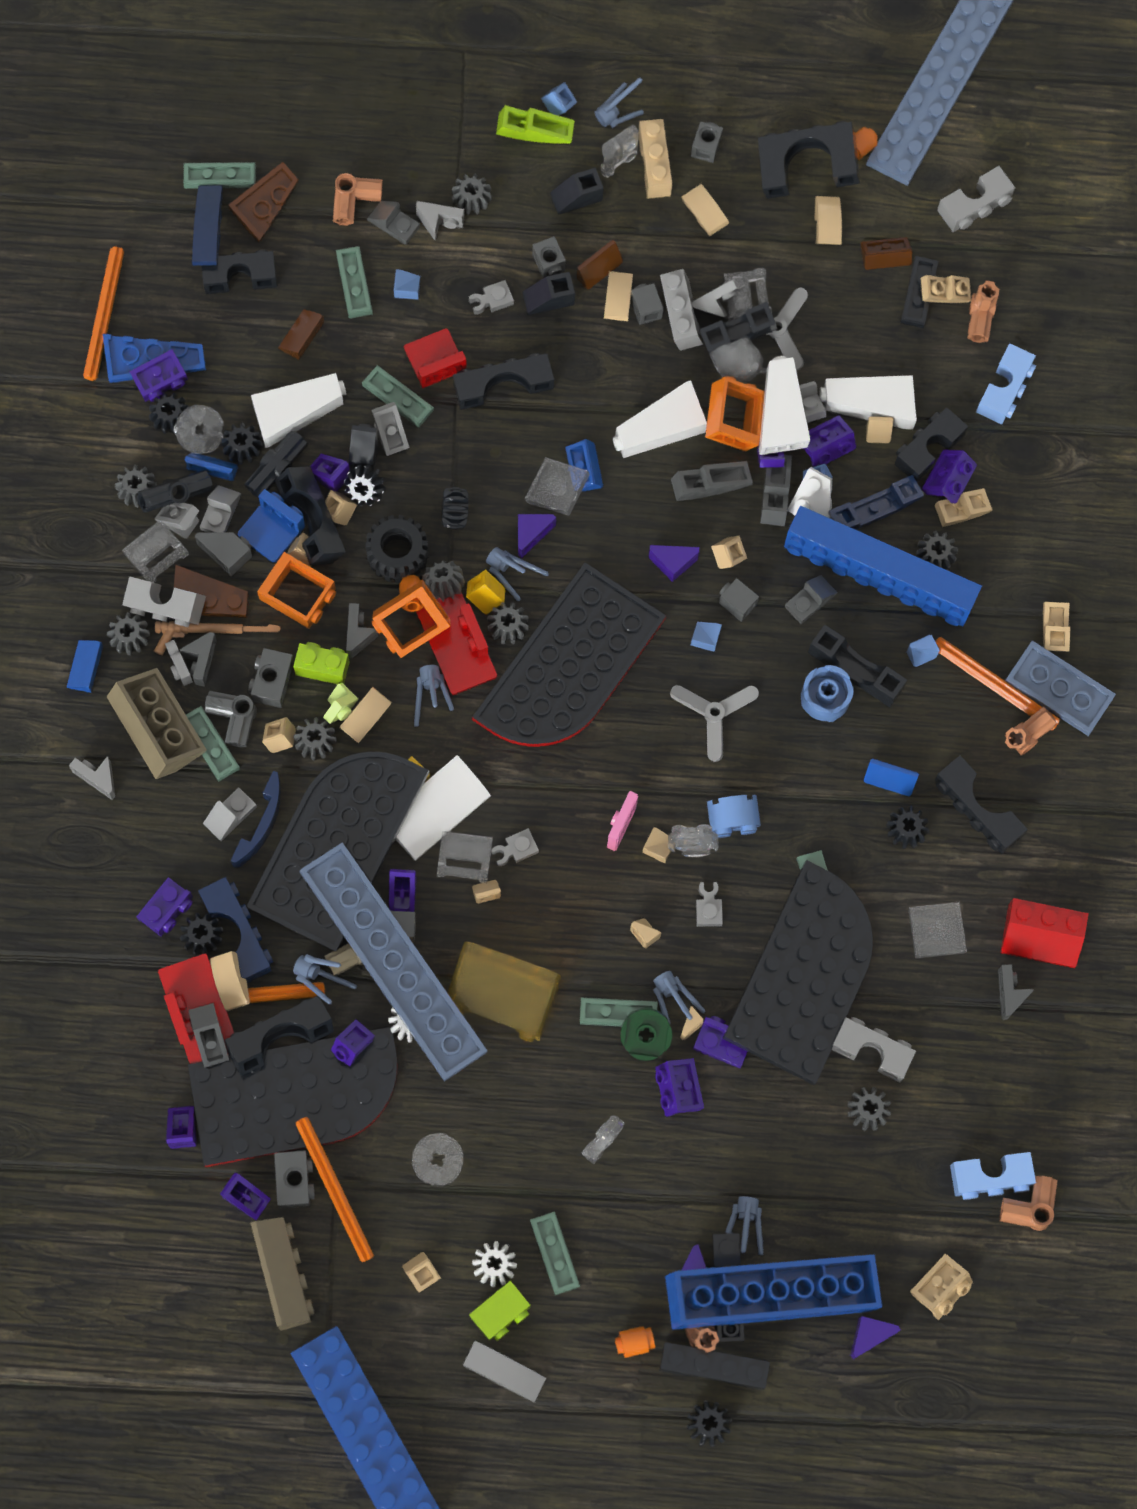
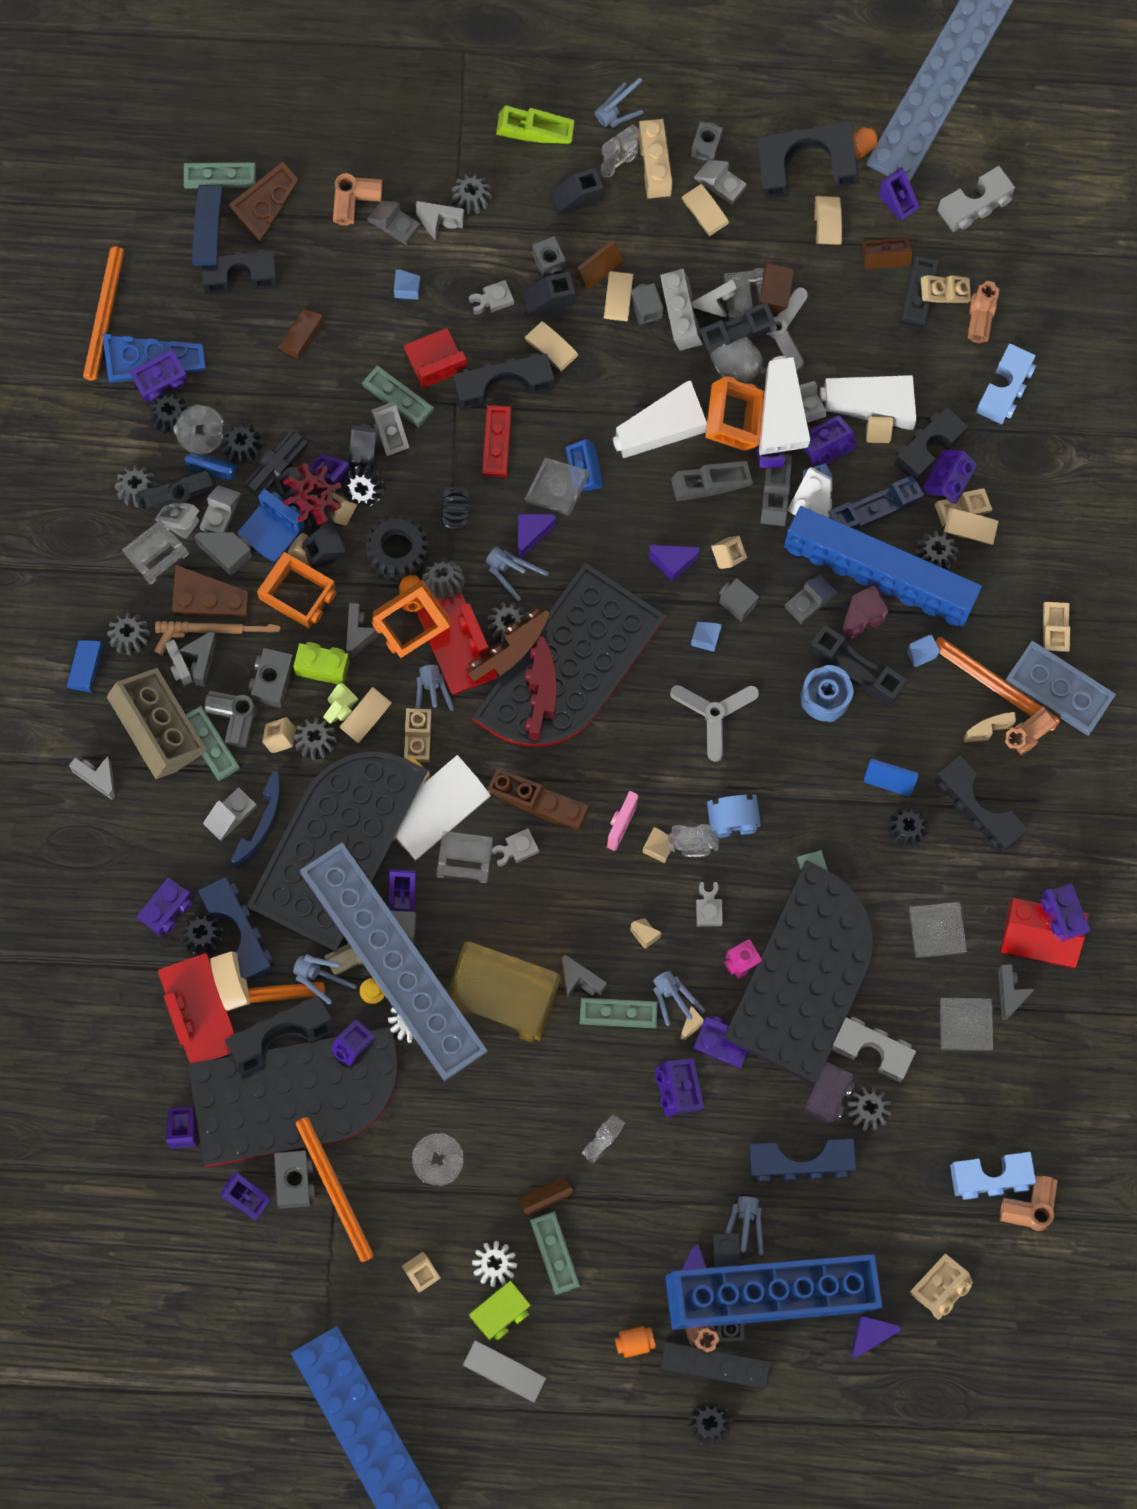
light grey arch [122,576,206,628] -> none
dark grey slope [188,1003,229,1067] -> none
white slope [251,373,346,448] -> none
dark tan slope [251,1217,315,1331] -> none
sand green tile [336,246,373,319] -> none
yellow panel [466,570,505,614] -> none
tan slope [472,880,501,904] -> none
medium blue slope [541,82,577,116] -> none
dark green plate [620,1008,672,1061] -> none
none -> dark red gear [283,463,341,525]
none -> yellow plate [360,978,385,1004]
none -> tan slope [404,708,431,763]
none -> reddish brown slope [465,607,549,681]
none -> red tile [482,405,511,478]
none -> reddish brown slope [487,768,590,831]
none -> reddish brown slope [518,1178,573,1216]
none -> tan slope [525,322,578,371]
none -> dark red slope [525,636,556,741]
none -> dark grey slope [561,955,607,998]
none -> light grey slope [694,160,747,205]
none -> dark pink bracket [724,940,762,979]
none -> dark blue arch [748,1139,856,1183]
none -> reddish brown slope [759,263,794,314]
none -> clear purple brick [803,1062,856,1124]
none -> clear pink slope [840,586,888,638]
none -> dark purple slope [878,167,920,221]
none -> clear plate [940,998,993,1051]
none -> tan slope [944,508,999,545]
none -> tan slope [964,712,1016,743]
none -> dark purple bracket [1041,883,1091,942]

